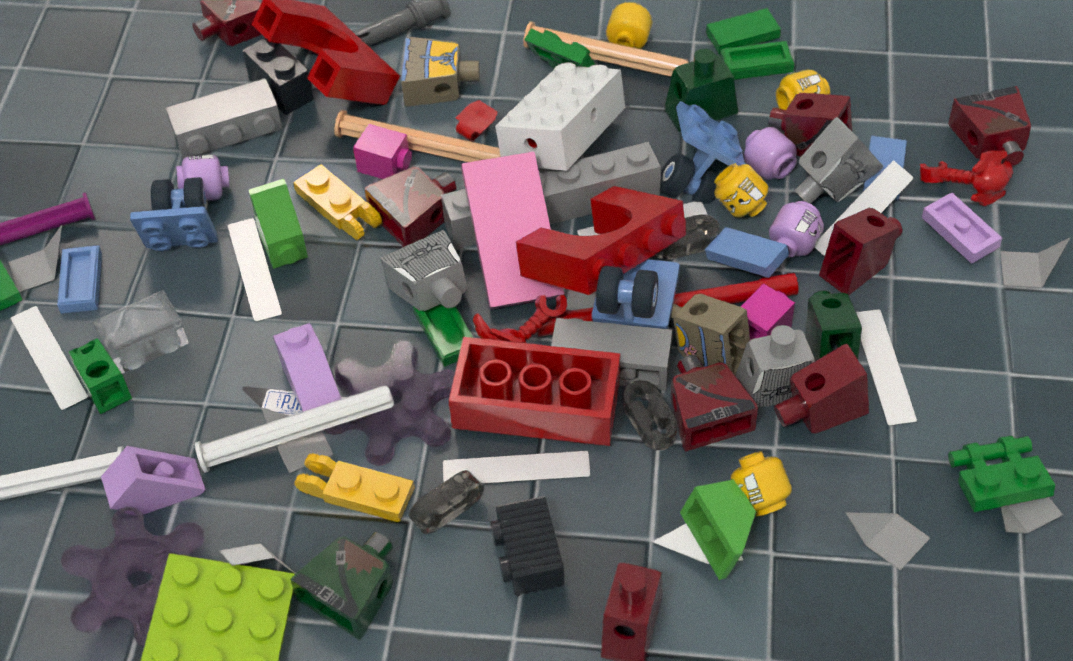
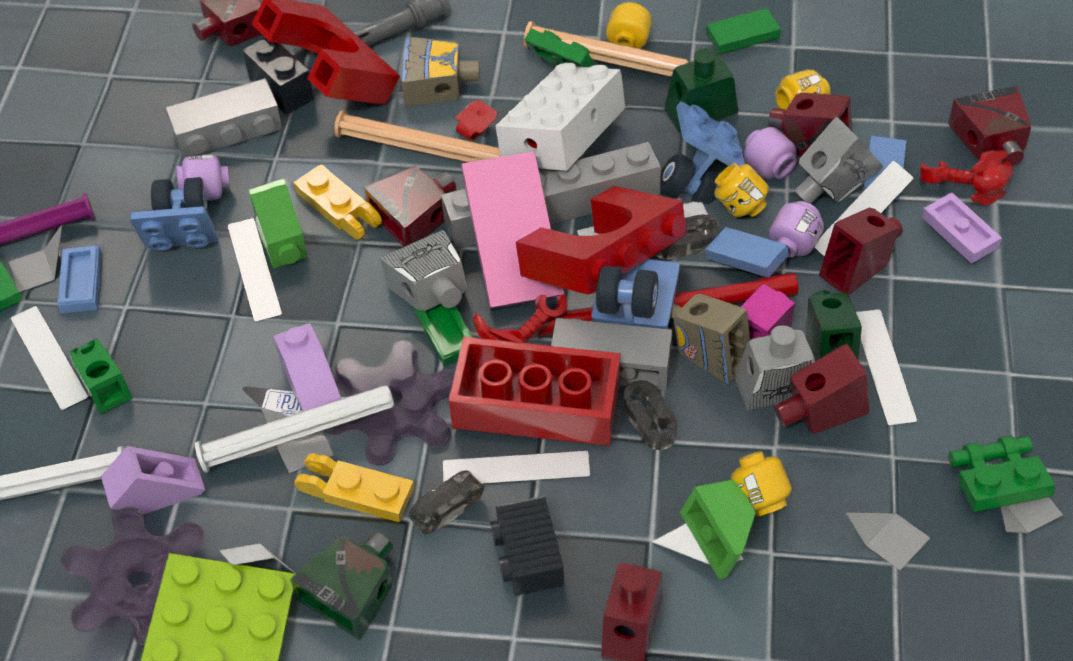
clear brick [93,290,189,374] -> none
dark pink brick [353,124,412,179] -> none
dark red torso [671,355,758,452] -> none
green tile [720,41,794,80] -> none
light grey sticker [1000,237,1071,288] -> none

